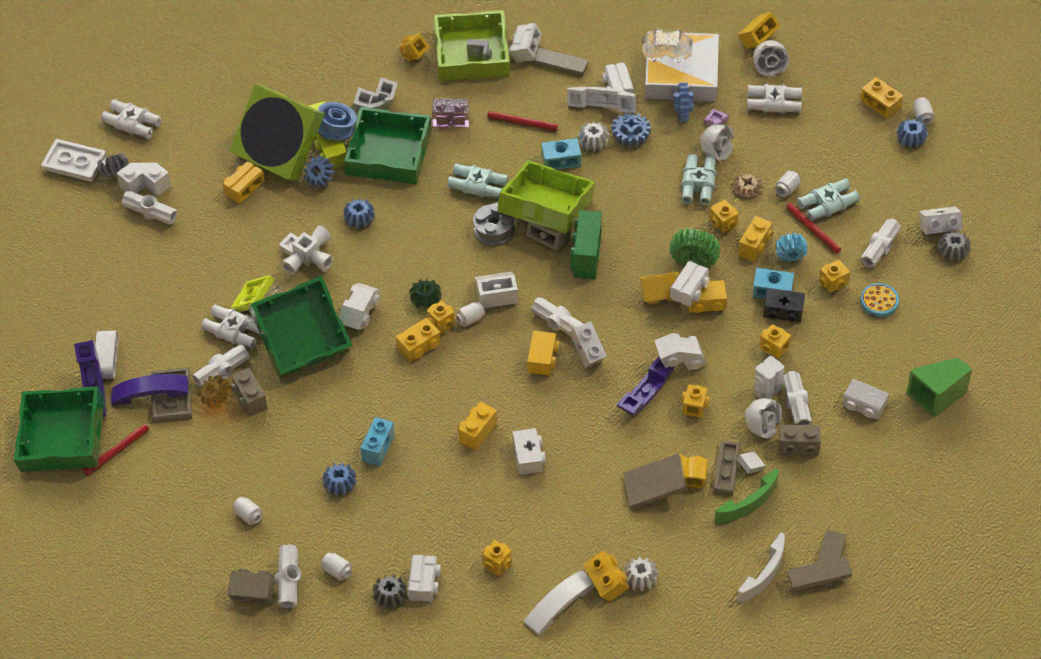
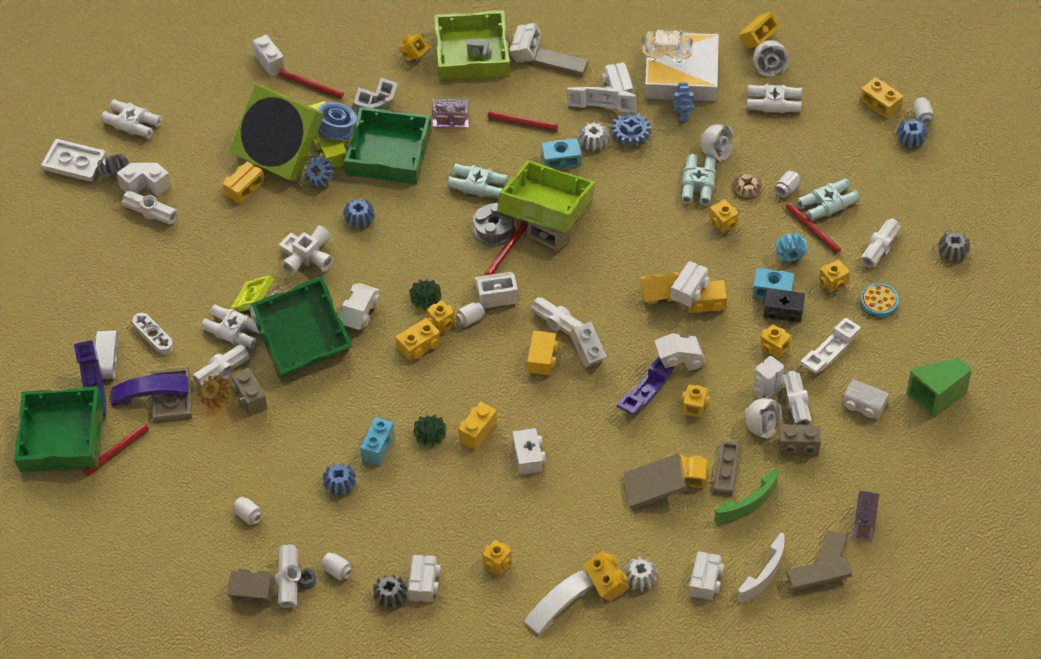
green piece [570,210,602,279] -> none
bright green gear [669,227,720,268] -> none
lavender tile [704,109,729,126] -> none
white tile [737,452,765,474] -> none
yellow brick [738,216,774,262] -> none
white brick [919,207,962,234] -> none
none -> white beam [132,313,174,355]
none -> white brick [252,35,285,77]
none -> red bar [279,69,344,99]
none -> dark grey bush [298,568,316,589]
none -> clear green gear [413,414,447,447]
none -> red bar [485,221,528,275]
none -> white brick [689,551,724,601]
none -> white slope [800,318,861,373]
none -> brick [852,490,879,540]

